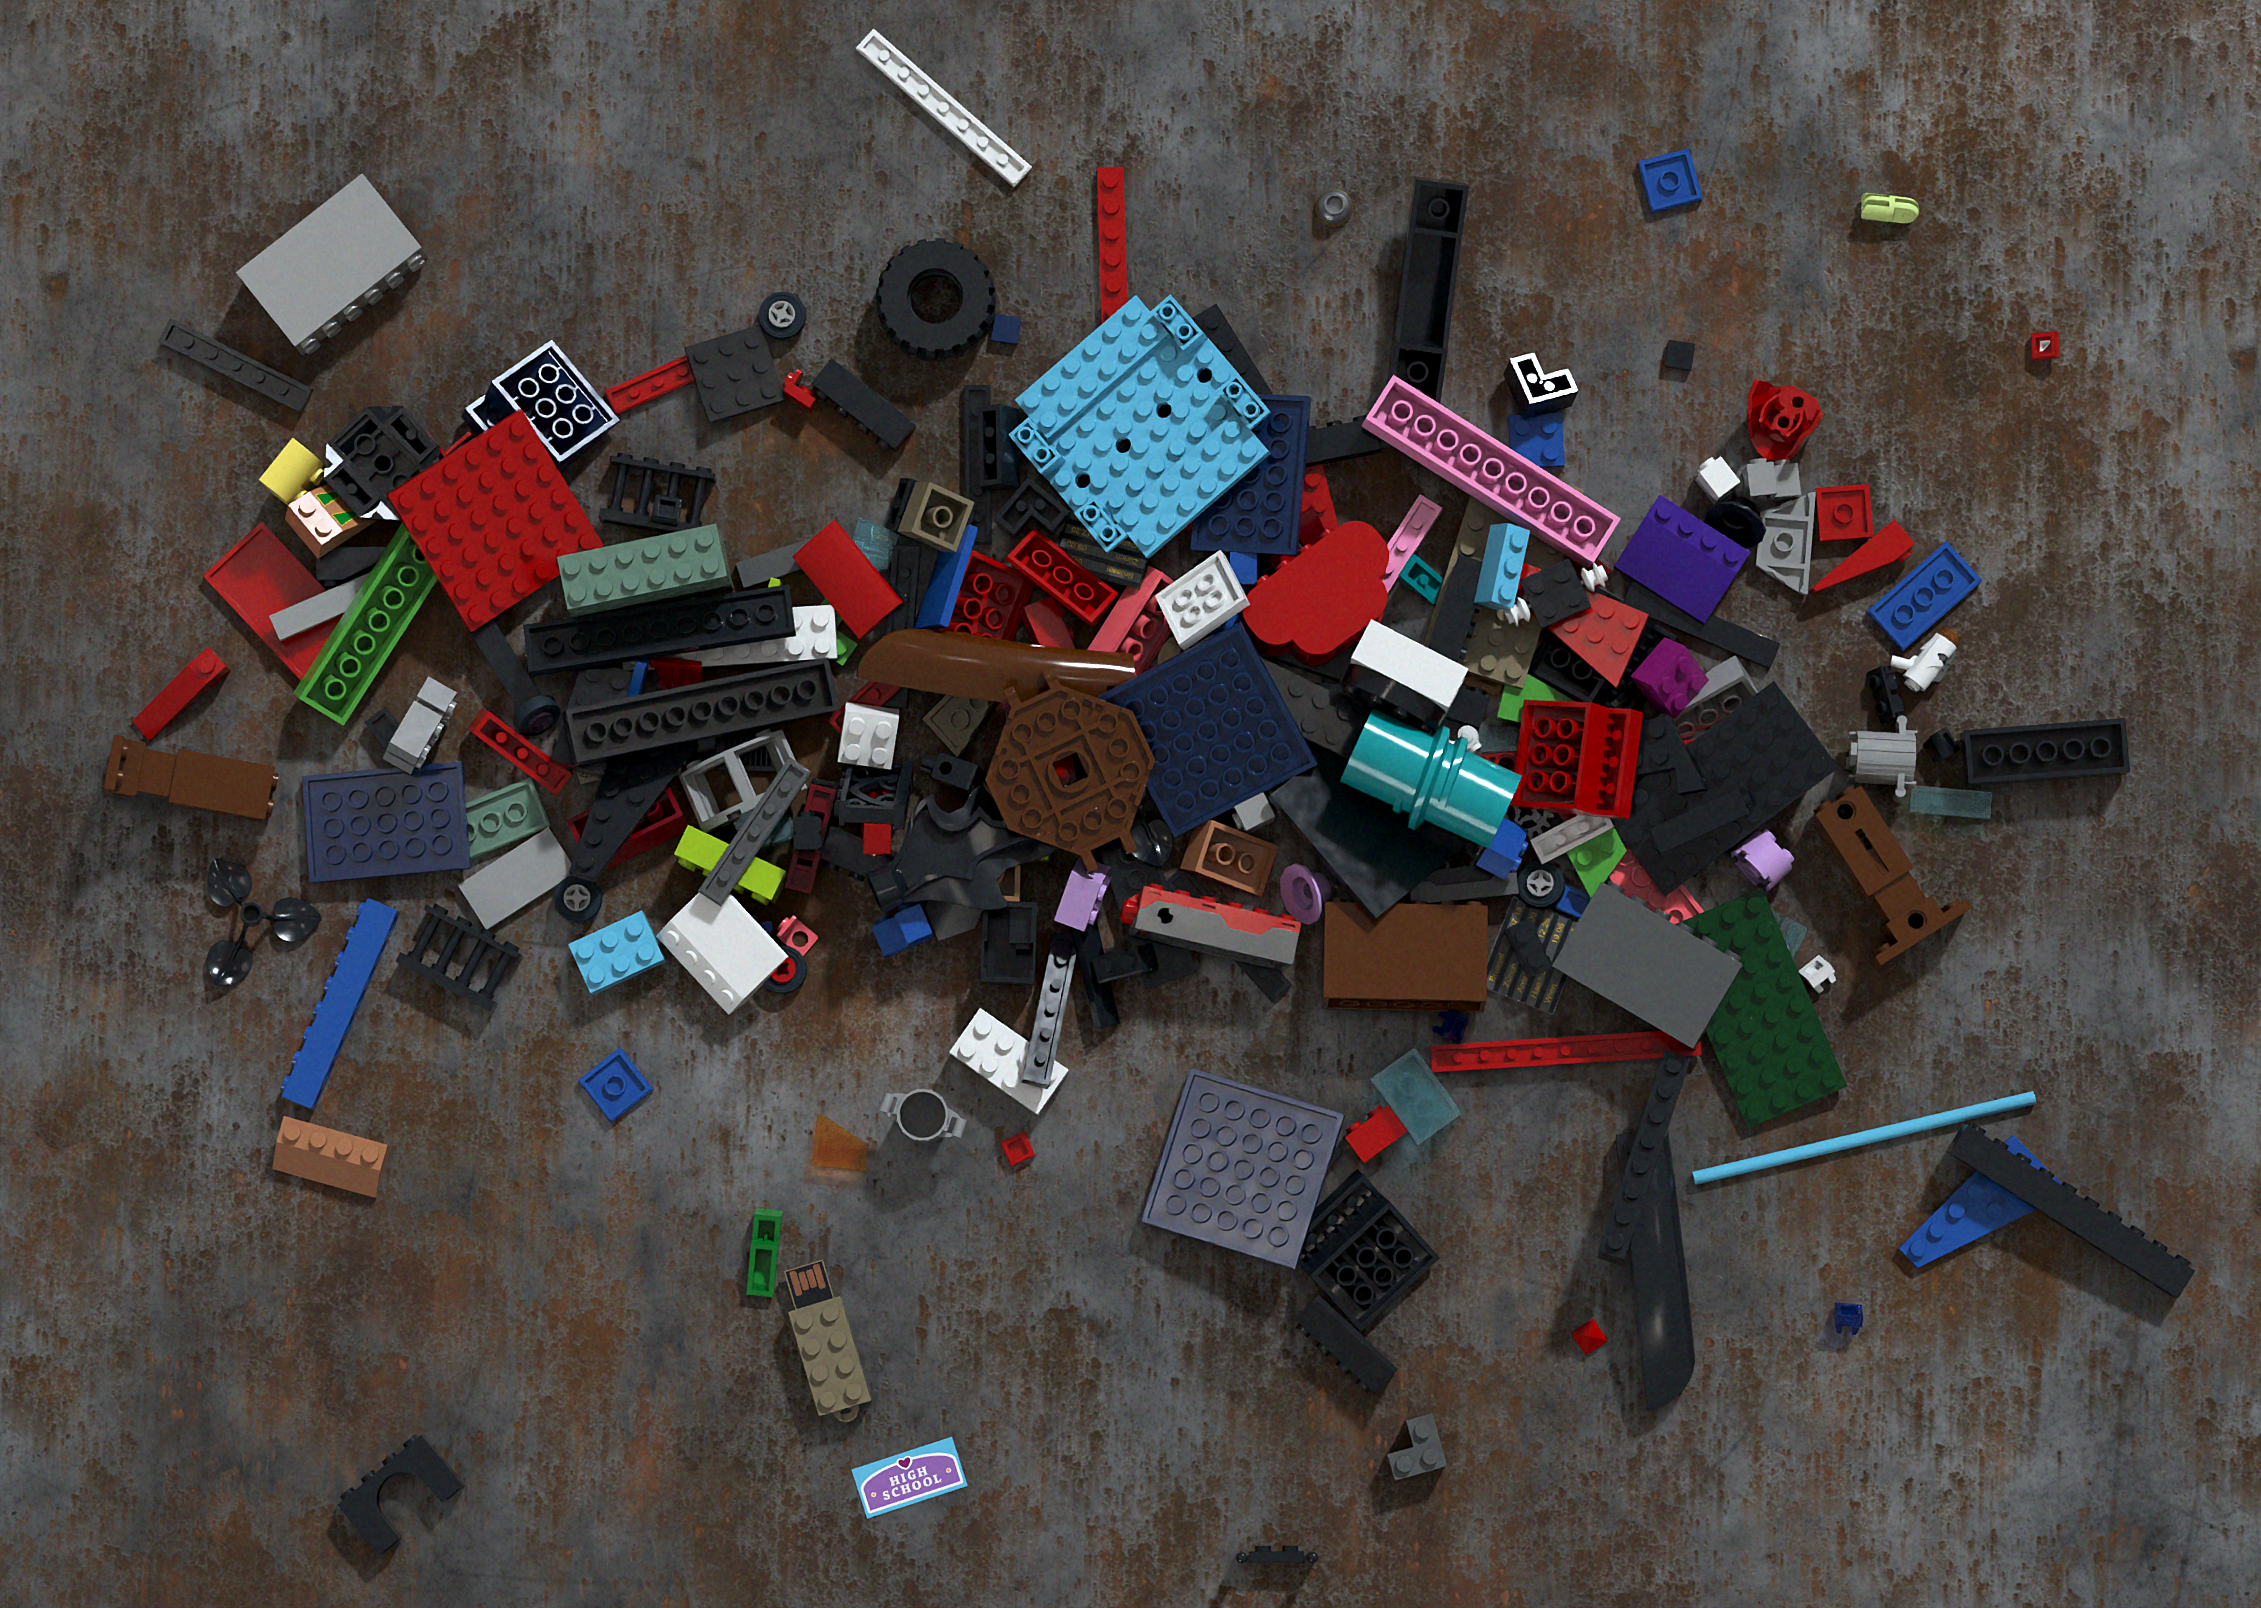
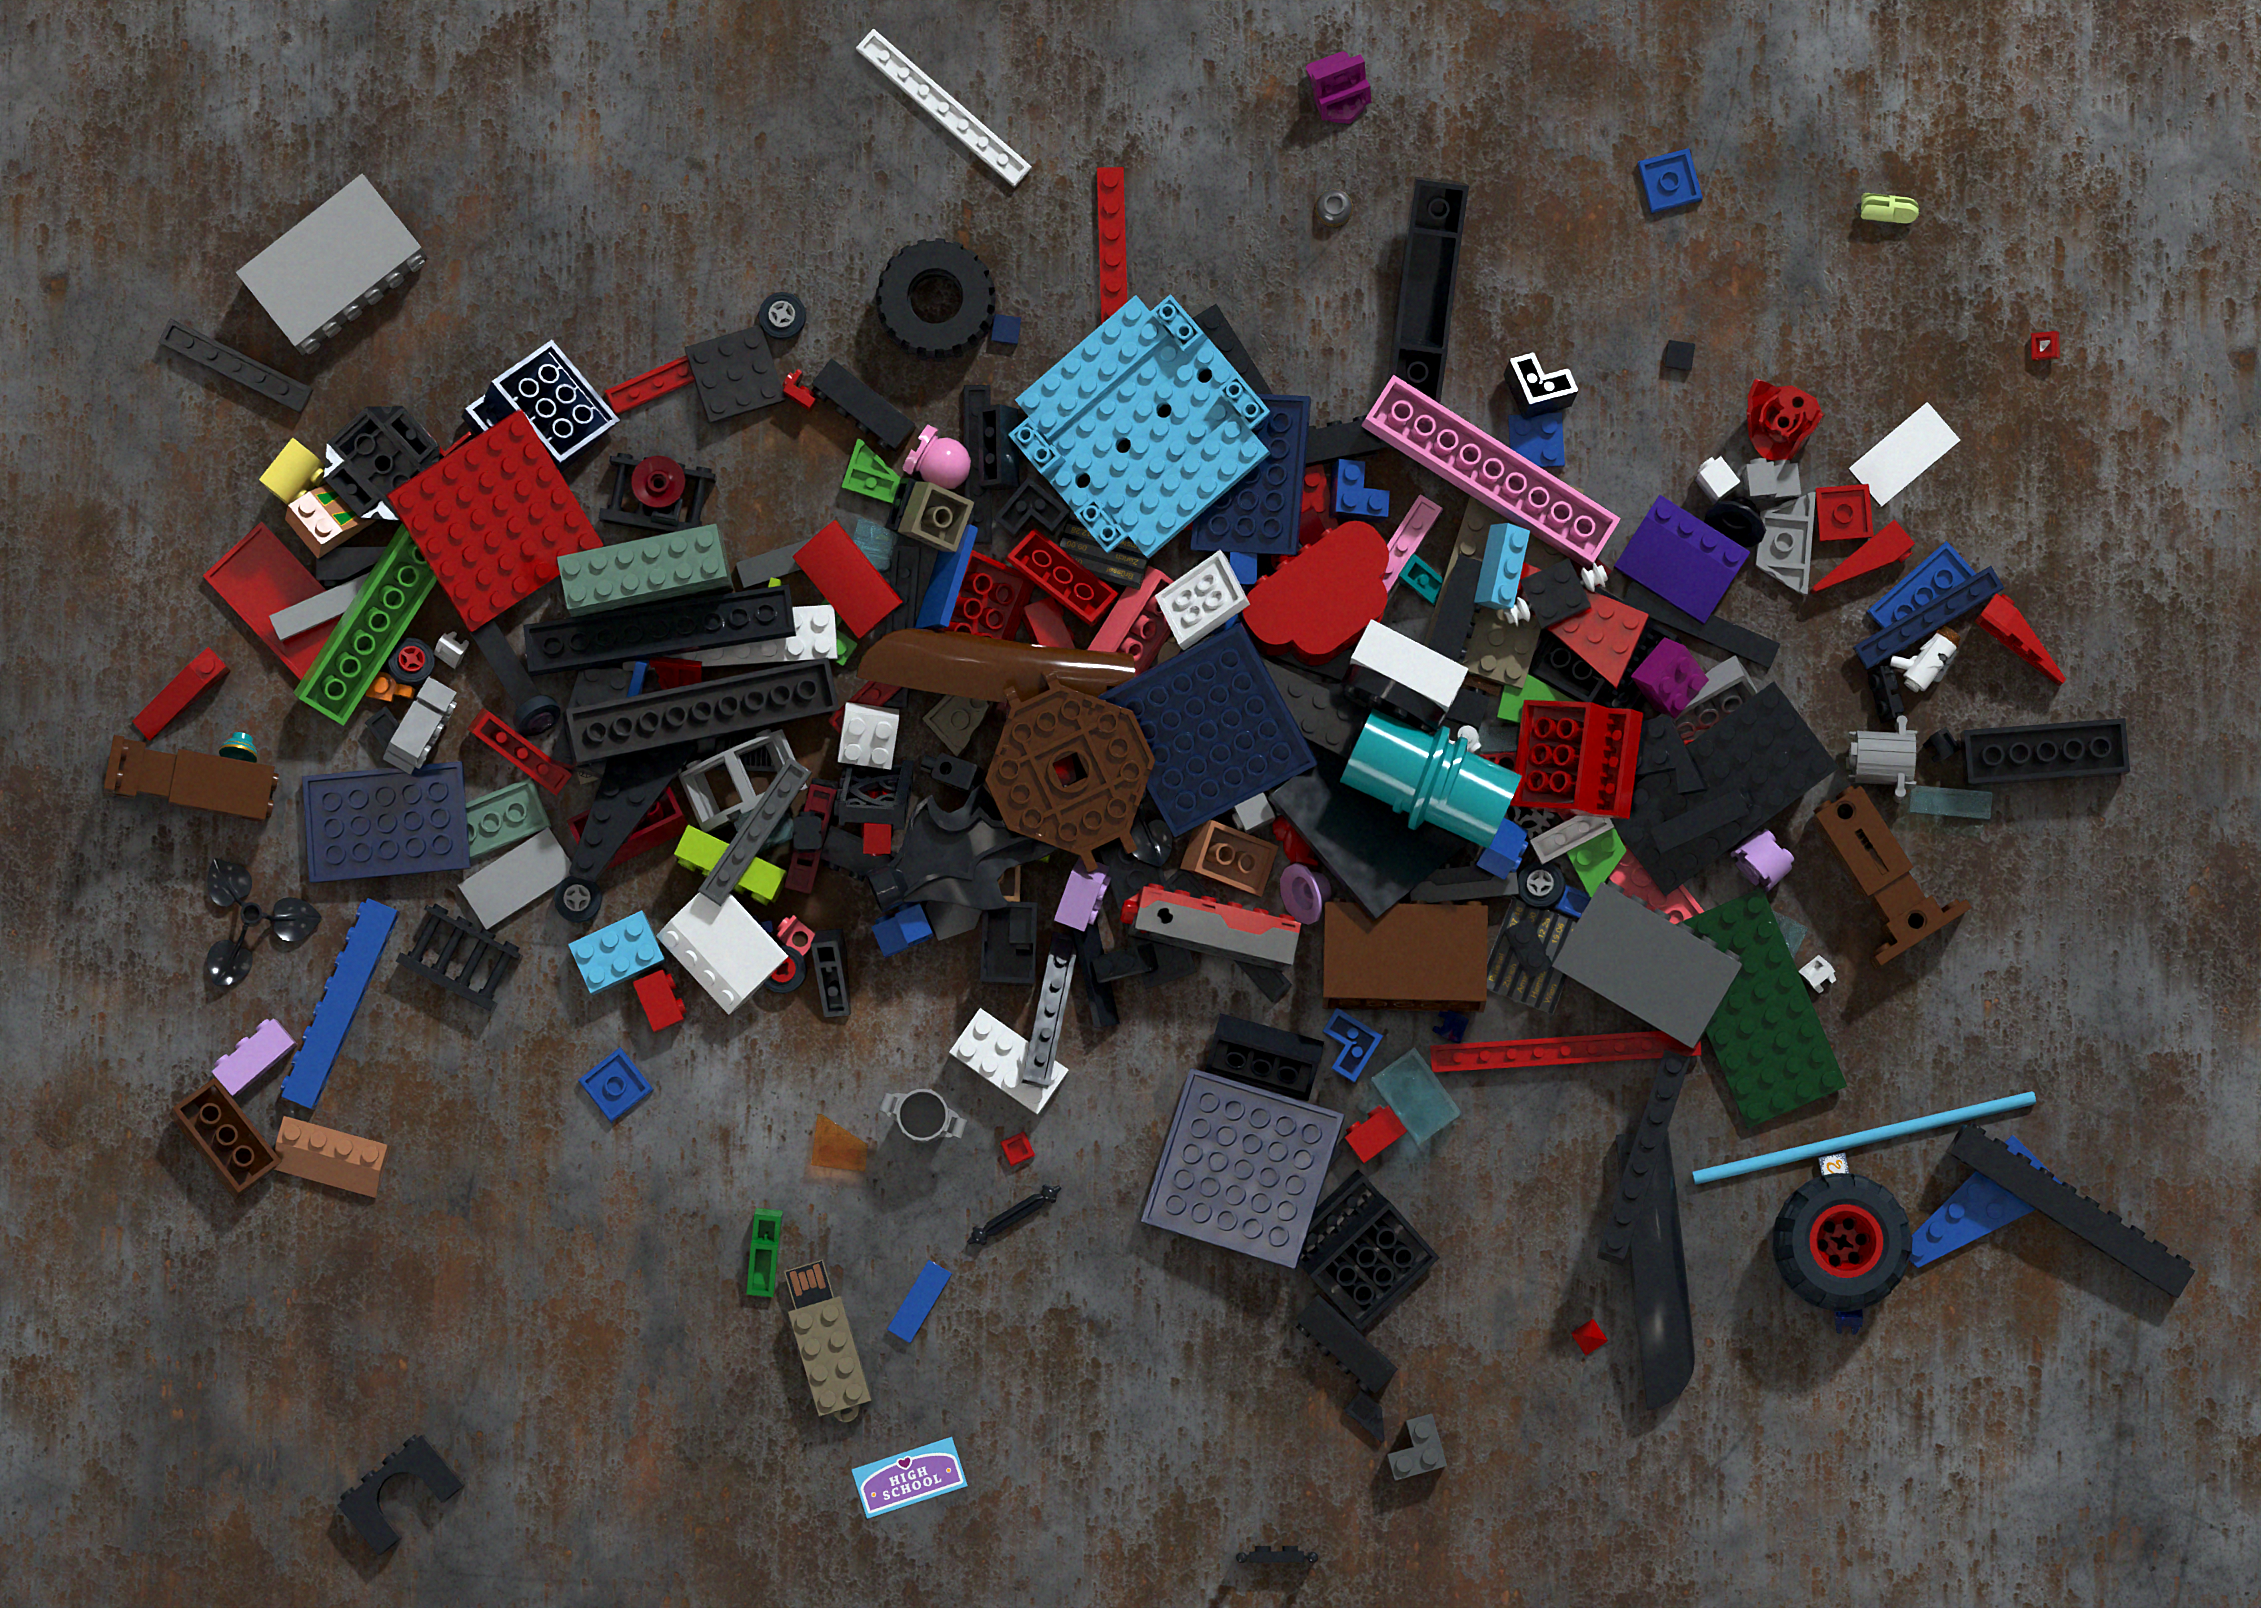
none -> reddish brown slope [169,1077,282,1200]
none -> lavender brick [211,1019,298,1097]
none -> teal piece [219,732,257,763]
none -> orange plate [365,671,416,703]
none -> black wheel [387,638,435,686]
none -> white tile [433,632,469,669]
none -> dark red dish [631,456,685,508]
none -> red brick [633,969,687,1033]
none -> black slope [811,928,851,1017]
none -> bright green wing [842,439,900,504]
none -> blue tile [887,1260,952,1343]
none -> bright pink tile [903,425,971,490]
none -> black wheel [967,1184,1062,1245]
none -> black slope [1205,1013,1325,1101]
none -> red animal [1272,814,1318,871]
none -> magenta piece [1306,51,1372,124]
none -> blue brick [1322,1008,1383,1084]
none -> blue brick [1329,459,1390,523]
none -> black tile [1343,1390,1385,1443]
none -> black wheel [1772,1173,1913,1312]
none -> tile [1818,1153,1849,1176]
none -> white sticker [1849,402,1960,506]
none -> dark blue tile [1852,566,2005,670]
none -> red wedge [1974,593,2066,687]

